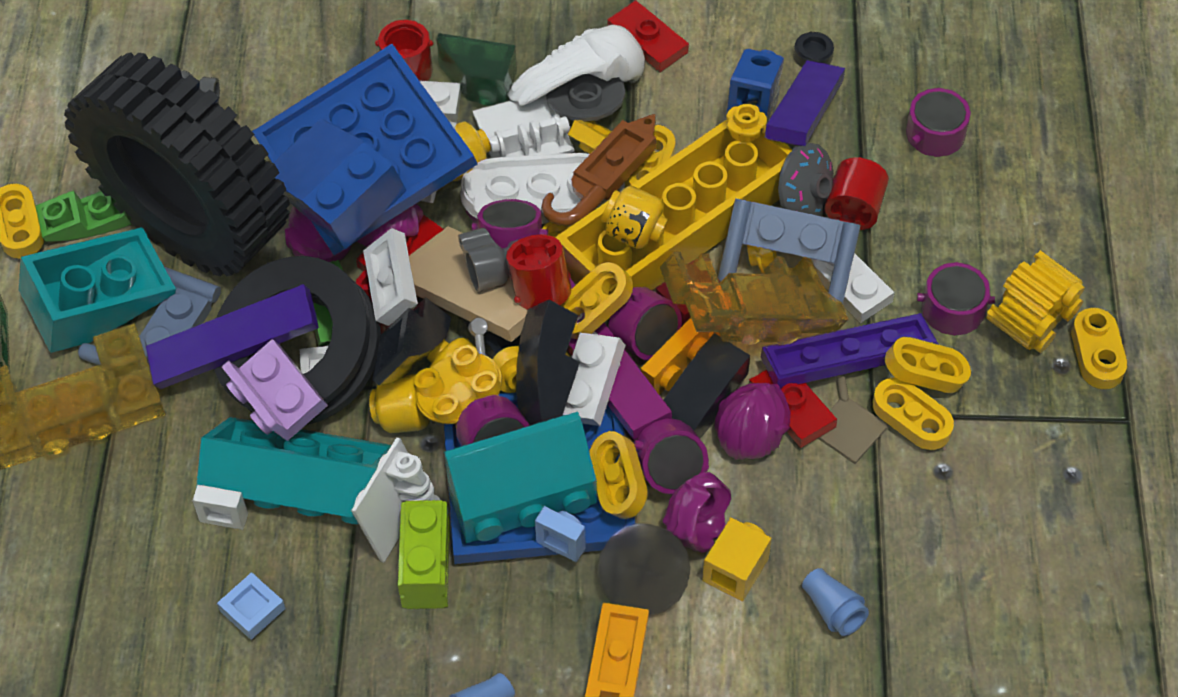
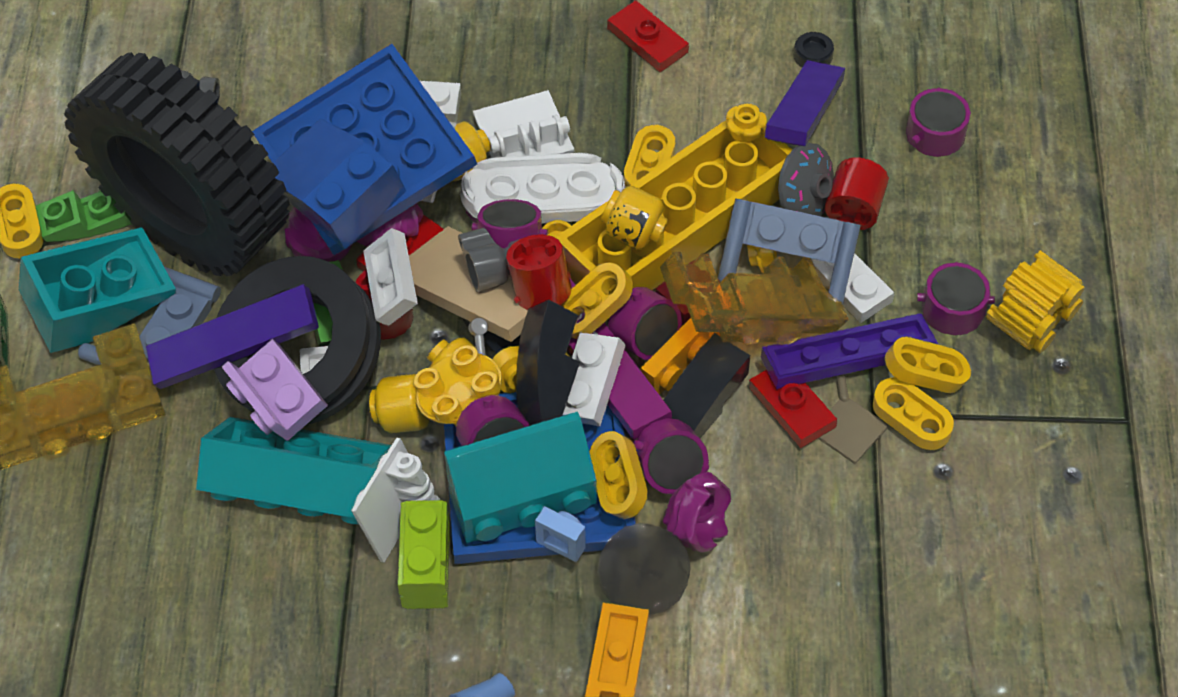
white tile [192,485,248,530] -> none
light blue plate [217,572,286,640] -> none
black slope [372,297,451,385] -> none
red piece [375,19,434,81] -> none
clear green slope [436,33,517,105] -> none
white hair [507,25,645,106] -> none
dark orange plate [541,114,657,227] -> none
dark grey dish [546,74,625,121] -> none
yellow plate [568,120,612,154] -> none
yellow brick [702,517,772,602] -> none
magenta hair [714,383,790,460] -> none
blue torso [726,49,784,123] -> none
medium blue cone [802,568,869,636] -> none
yellow plate [1071,308,1127,389] -> none

